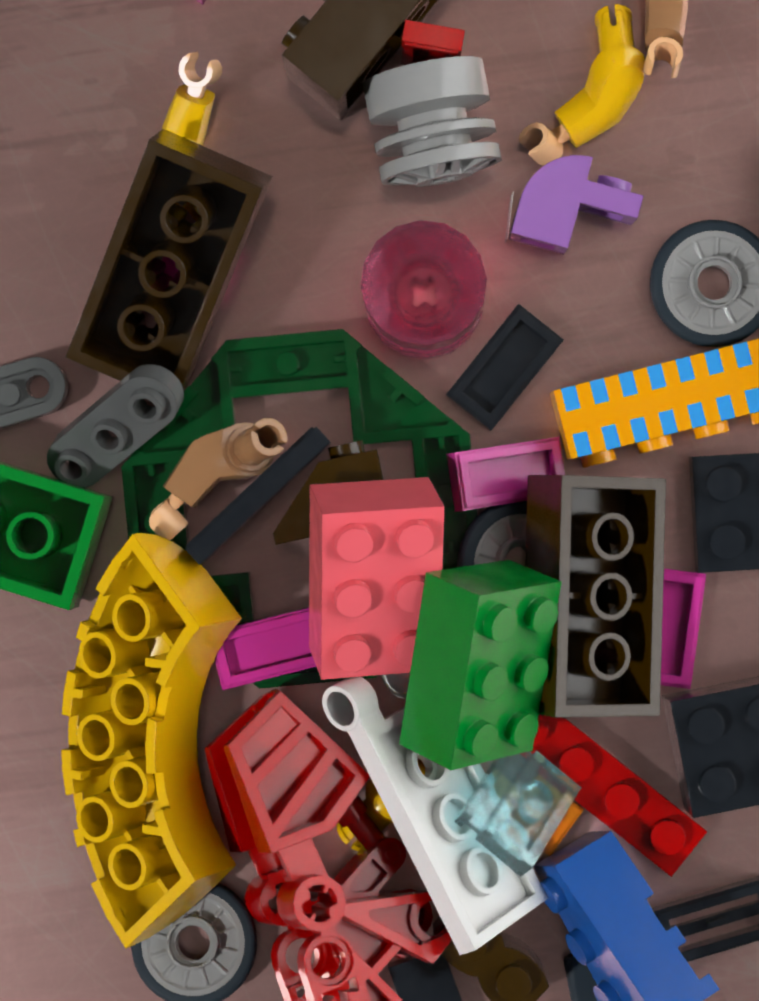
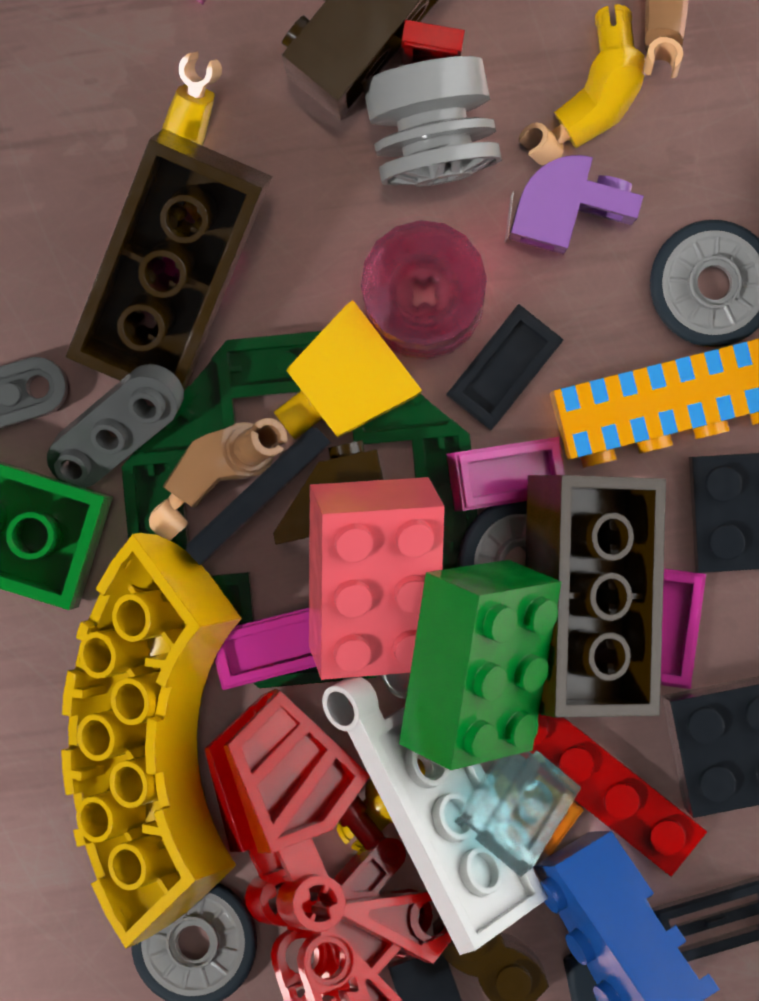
none -> yellow torso [274,300,422,440]

